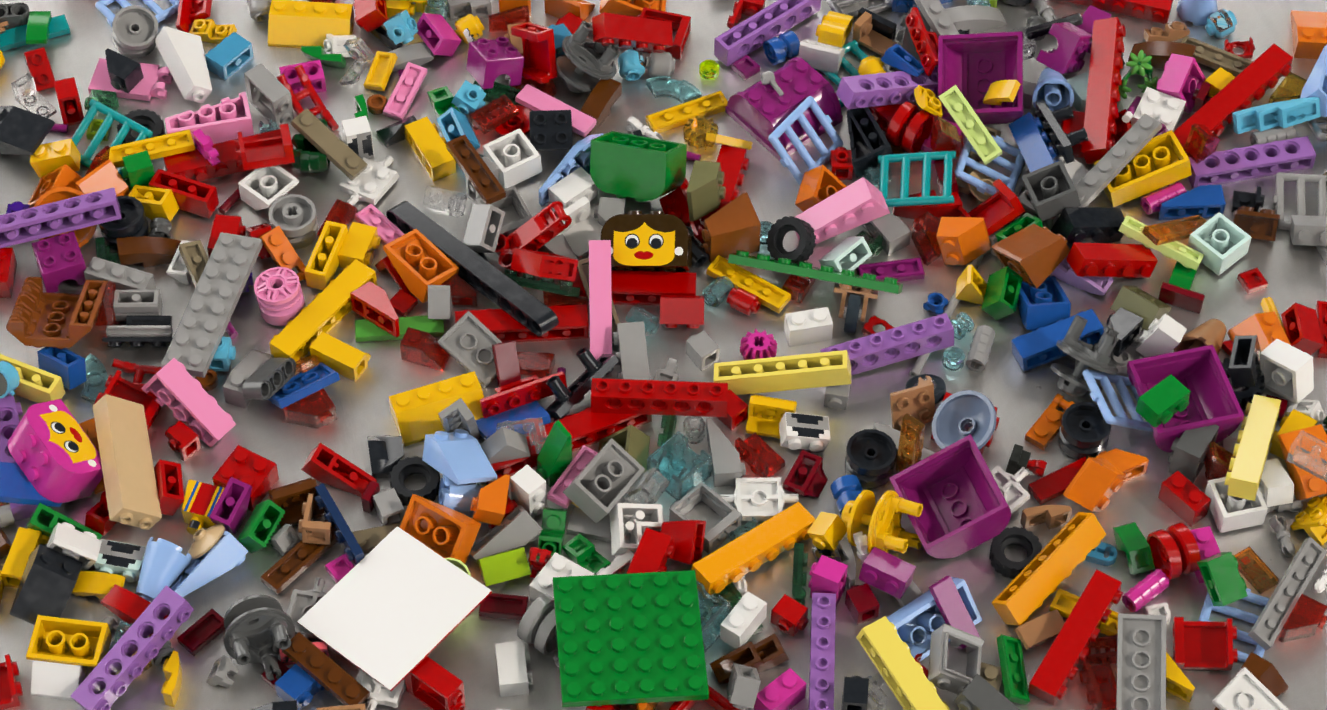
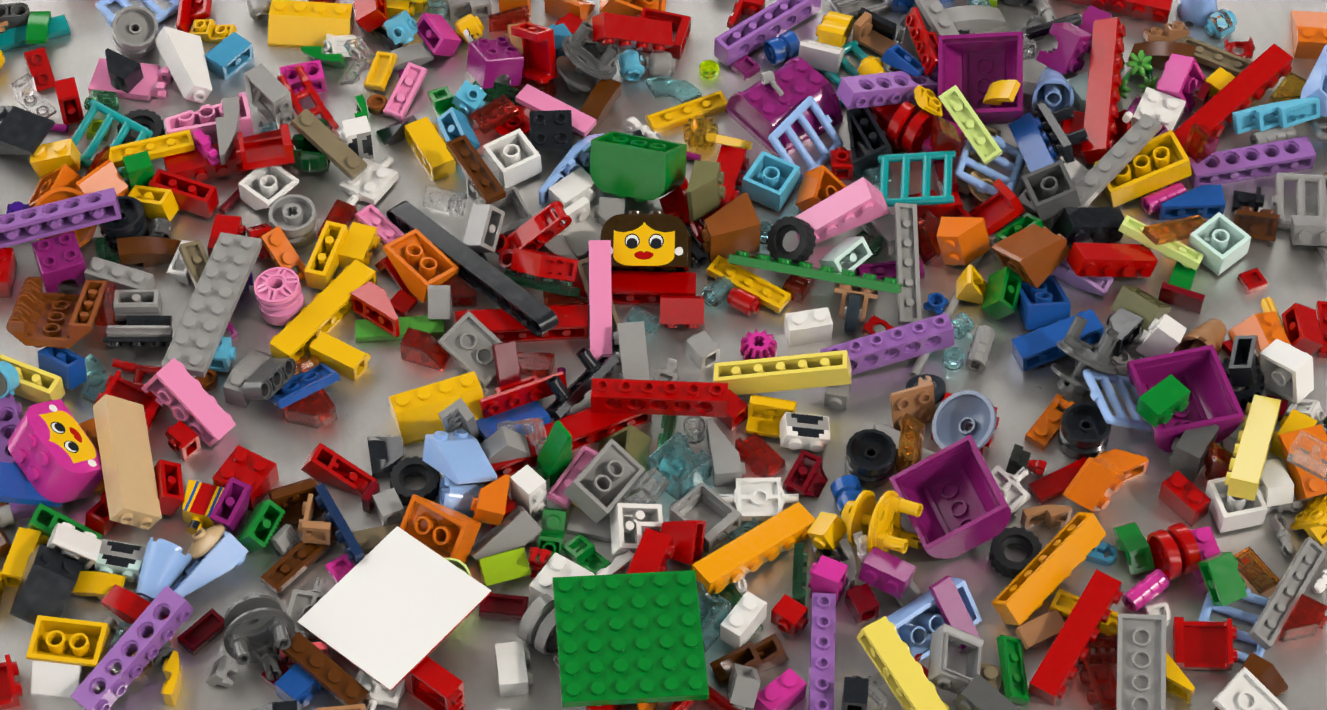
none -> light grey slope [215,96,240,165]
none -> medium azure brick [742,151,800,211]
none -> light grey plate [894,203,922,325]

